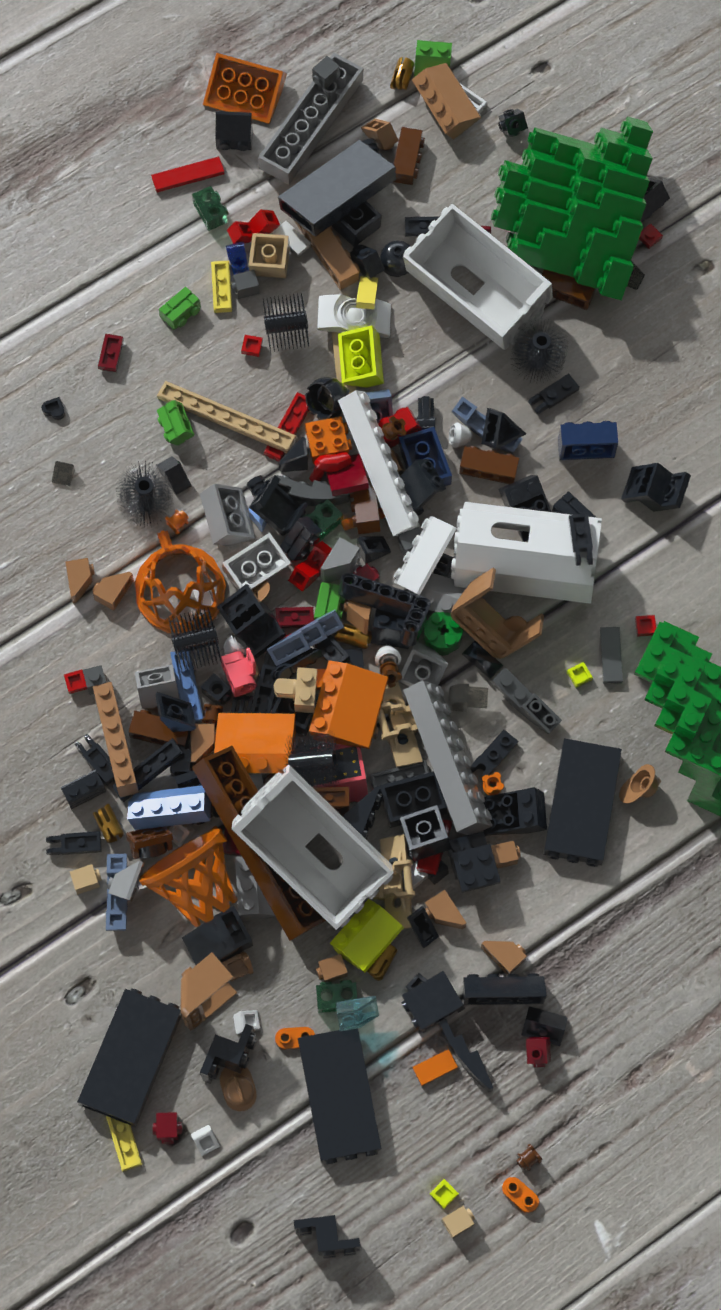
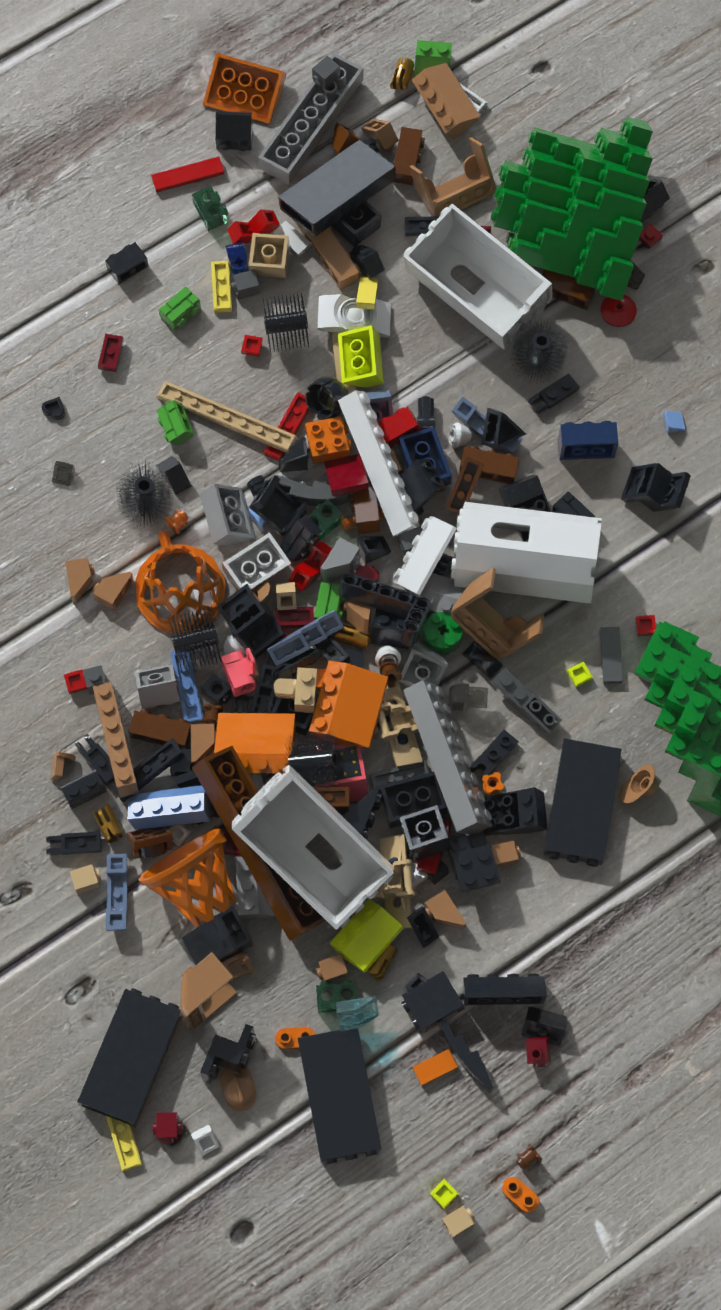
light grey slope [107,861,145,902] -> none
black slope [155,692,196,732] -> none
white slope [233,1010,261,1034] -> none
black bracket [293,1215,360,1259] -> none
red arm [309,452,352,482] -> none
black cylinder [380,240,411,277] -> none
reddish brown brick [382,416,406,440] -> none
medium nougat slope [481,941,527,975] -> none
black brick [498,109,528,137] -> none
black hinge [568,514,593,566] -> none
none -> medium nougat tile [50,752,76,781]
none -> black brick [105,242,149,285]
none -> tan brick [276,582,297,610]
none -> reddish brown slope [332,122,363,155]
none -> medium nougat windscreen [409,137,496,217]
none -> reddish brown brick [445,456,485,515]
none -> red dish [600,295,637,327]
none -> light blue slope [663,411,685,433]

